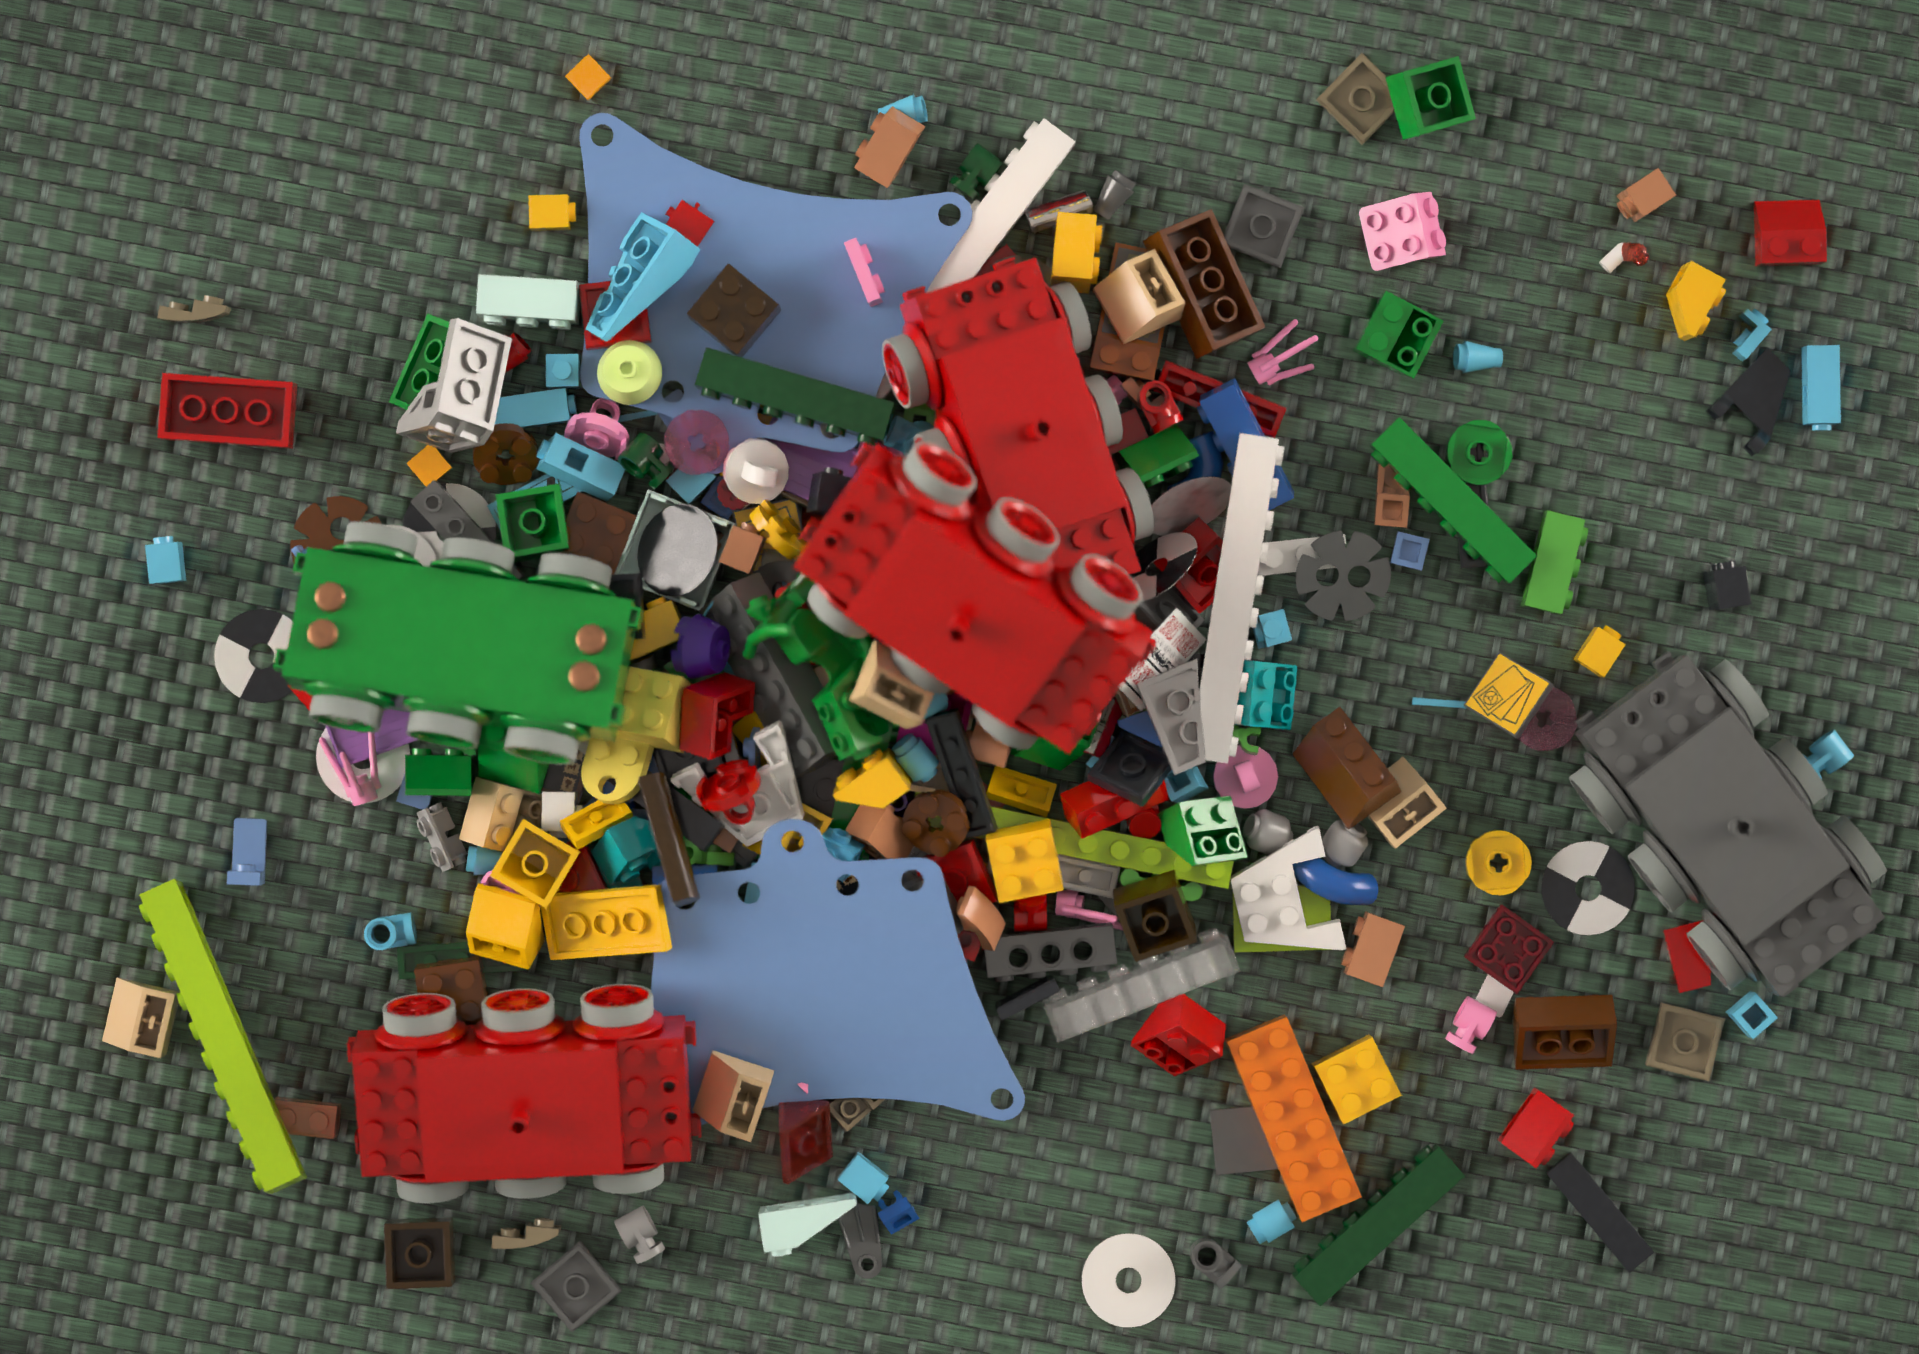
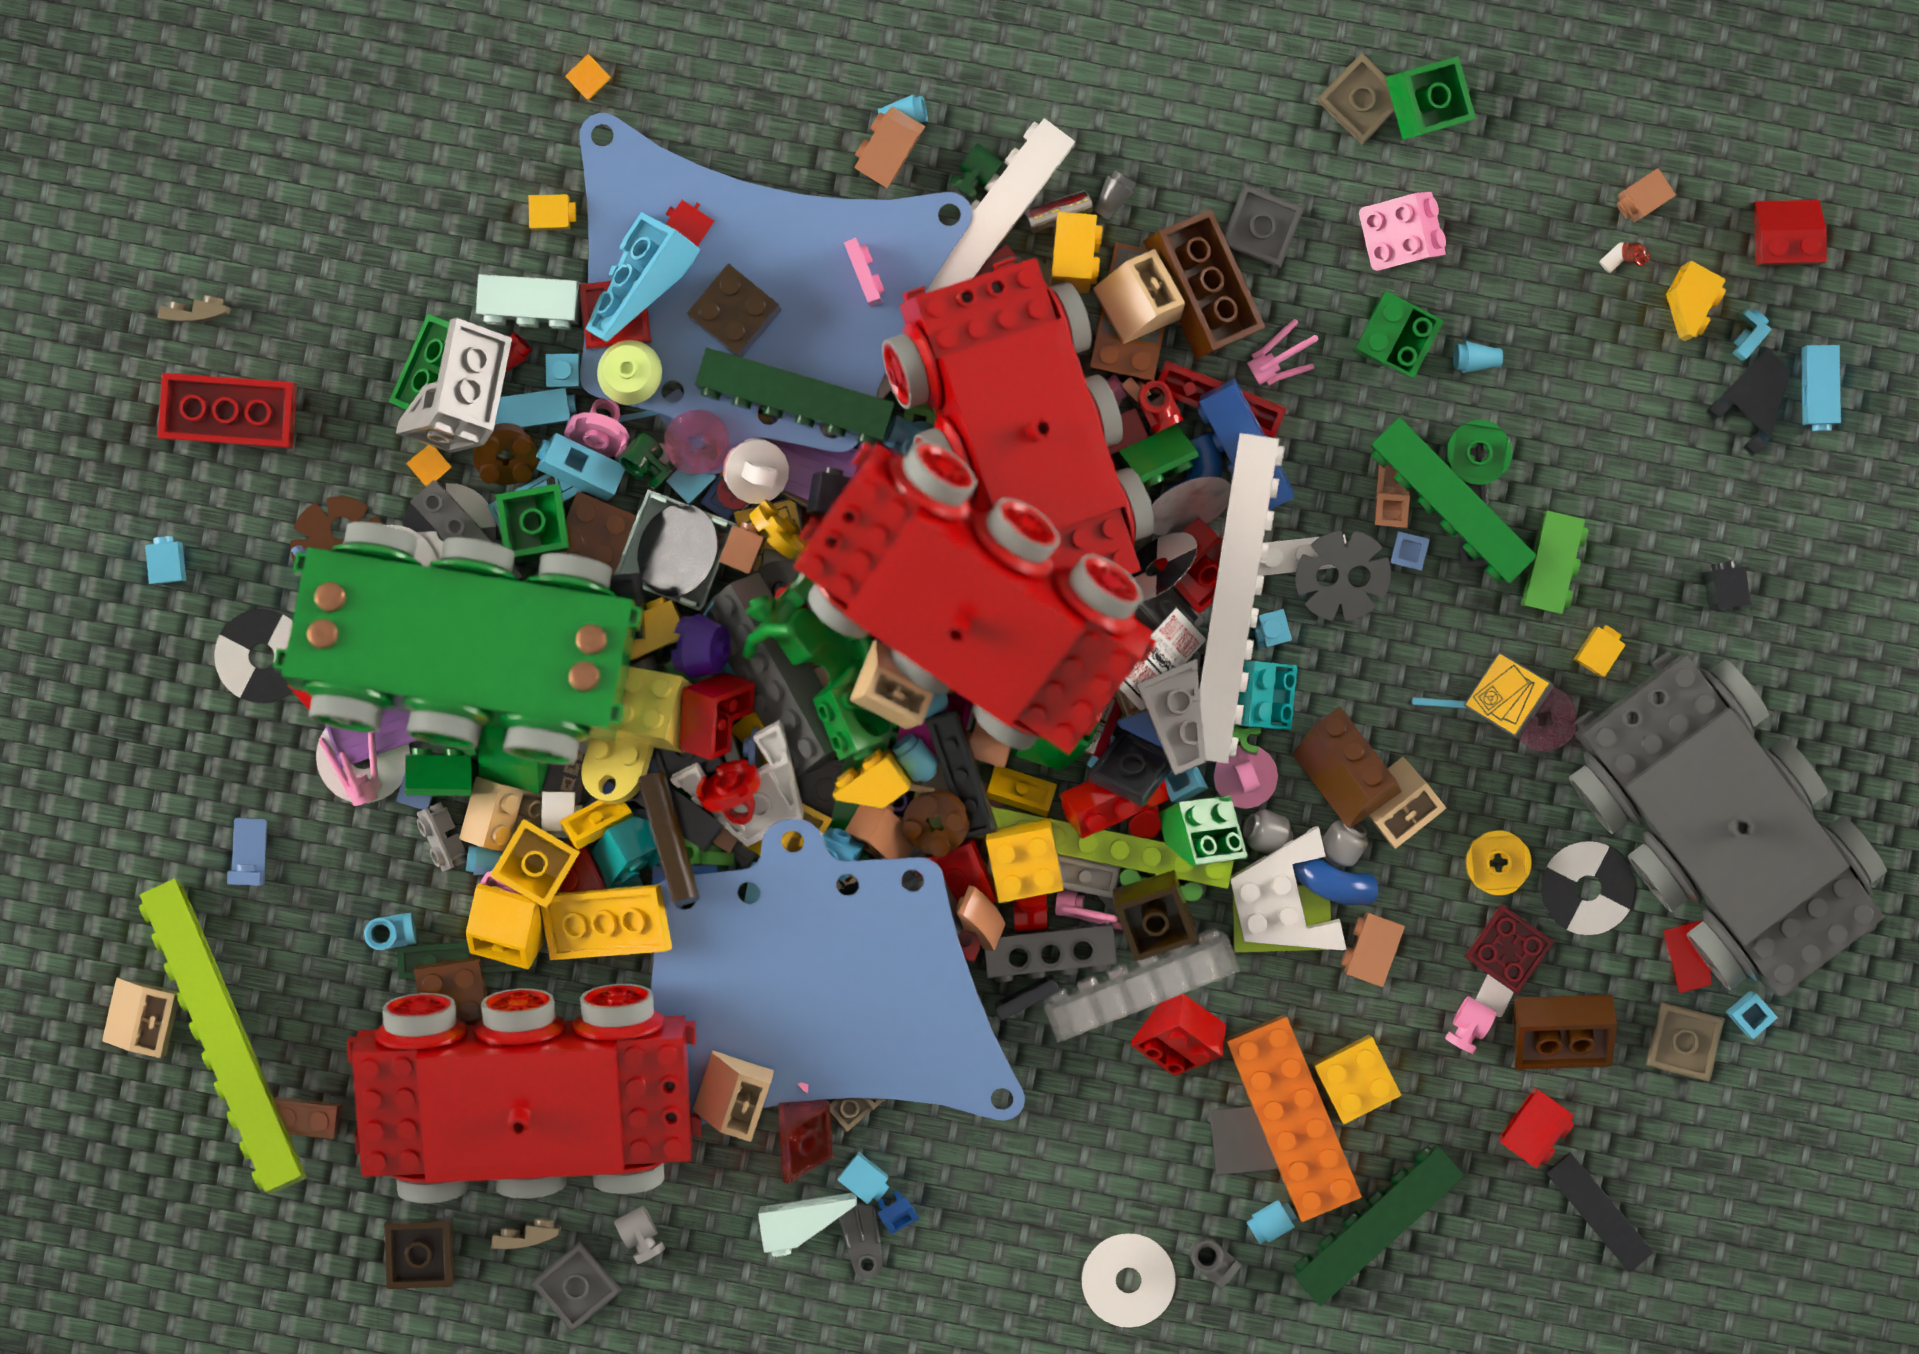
medium azure piece [1803,729,1854,779] -> none

